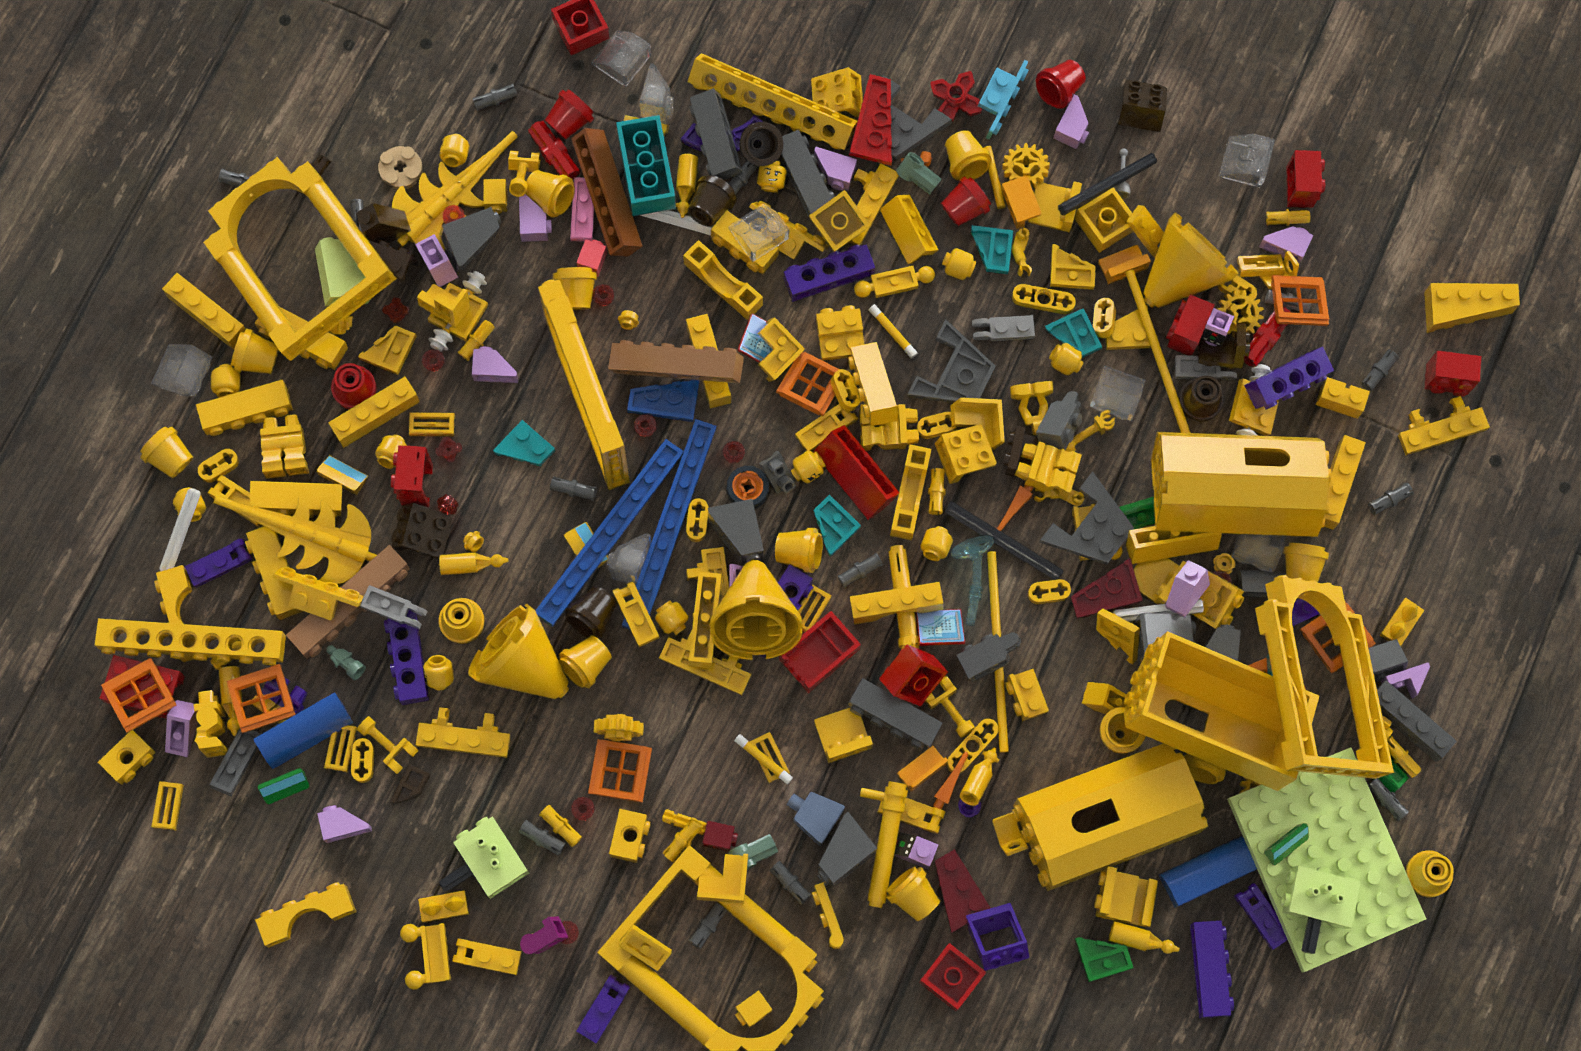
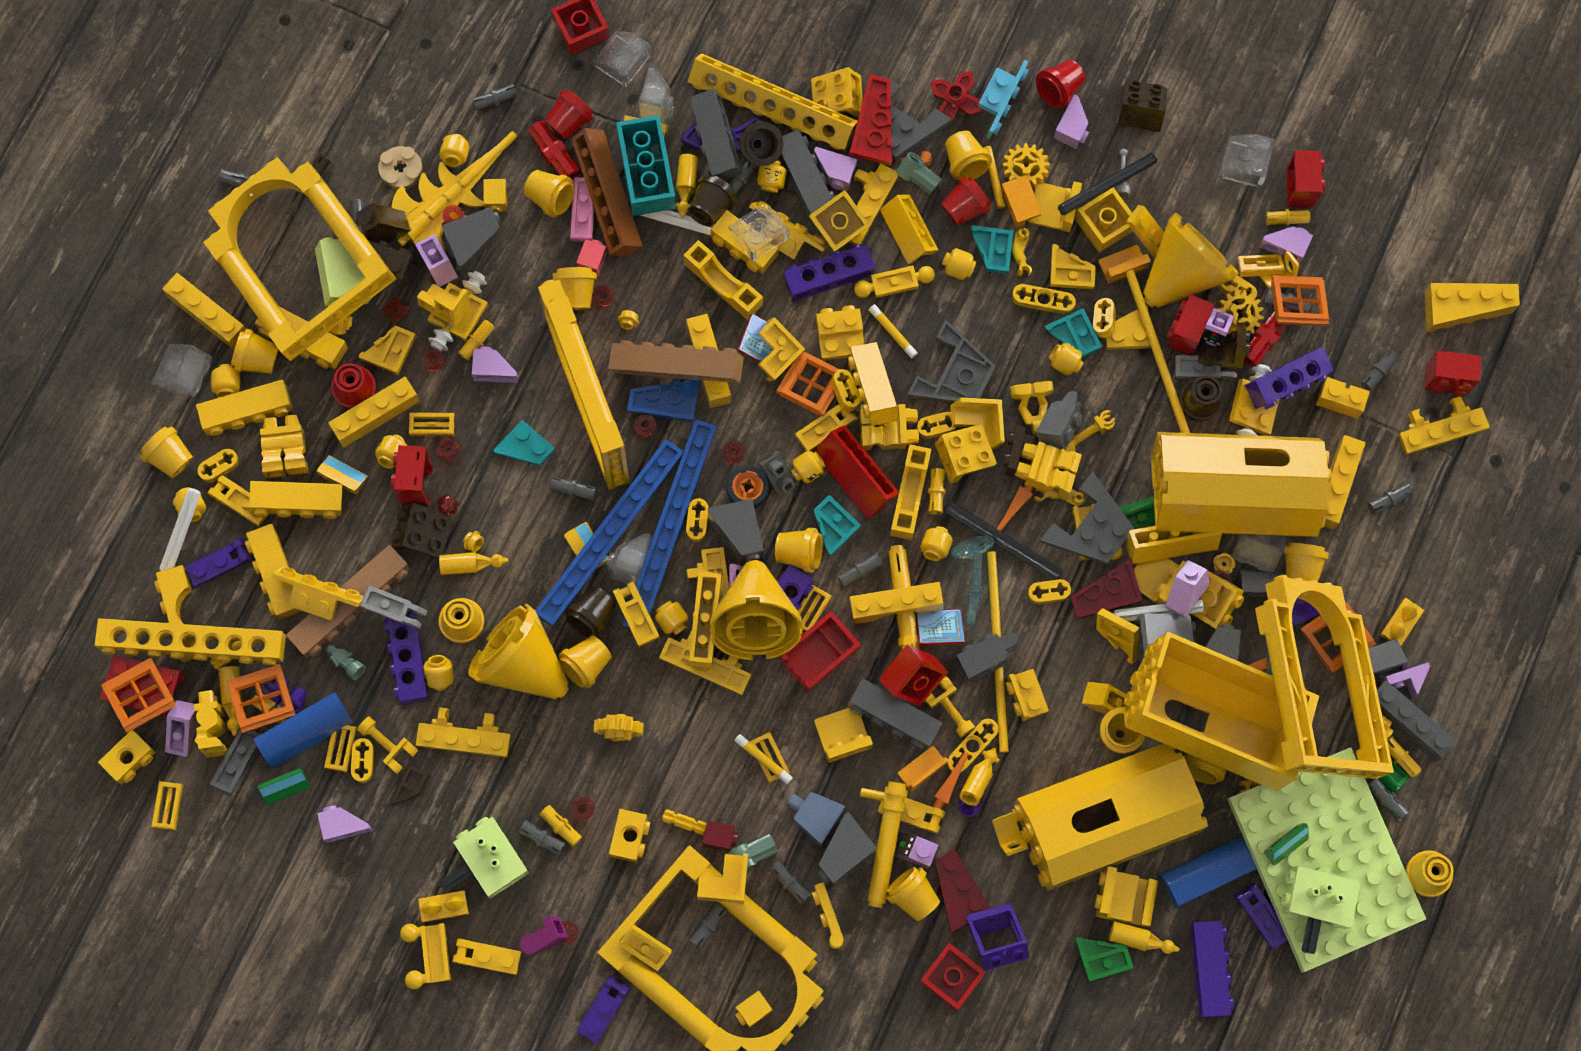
yellow animal [213,495,377,584] -> none
yellow arch [255,882,356,948] -> none
yellow bar [508,151,540,197] -> none
lavender slope [519,194,552,242] -> none
orange piece [588,739,652,803] -> none
yellow pin [663,817,703,862] -> none
light grey hinge [972,315,1035,341] -> none
clear slope [1090,366,1145,421] -> none

